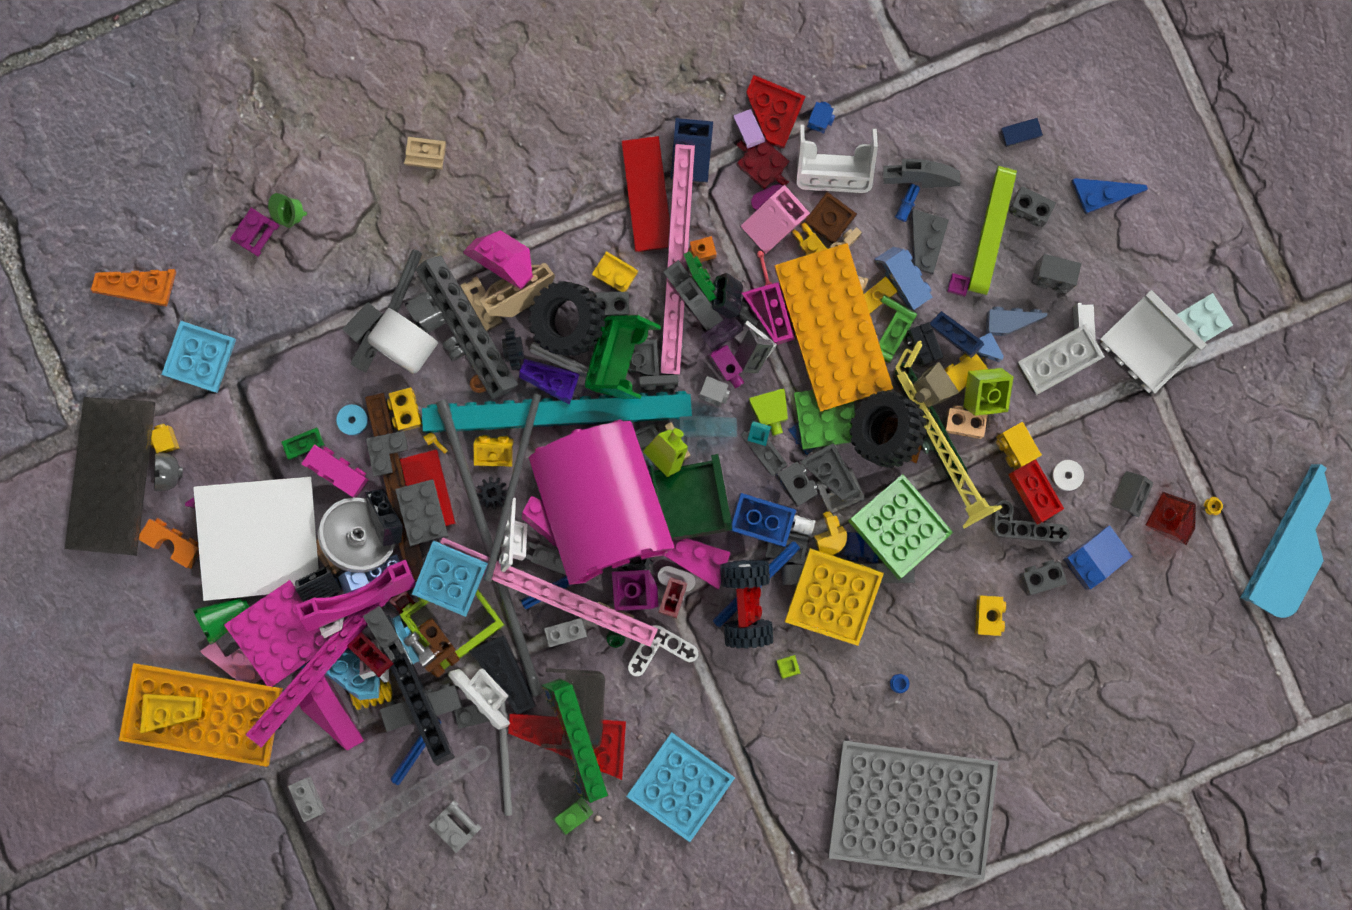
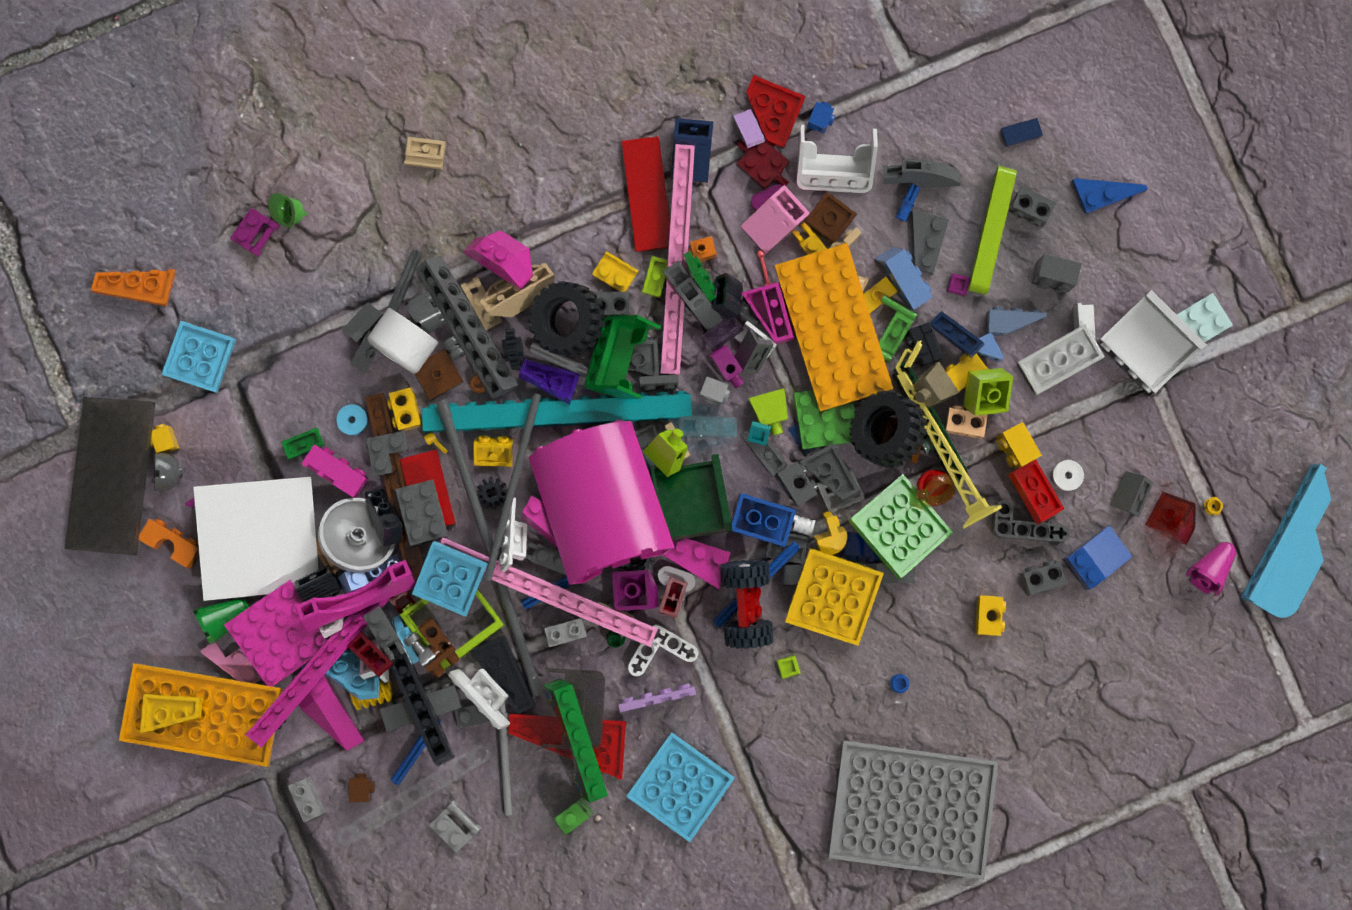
none -> reddish brown brick [349,773,375,802]
none -> reddish brown plate [415,349,464,401]
none -> lavender wing [618,683,696,712]
none -> lime plate [642,256,668,298]
none -> clear orange piece [916,469,955,506]
none -> dark pink cone [1186,542,1237,596]

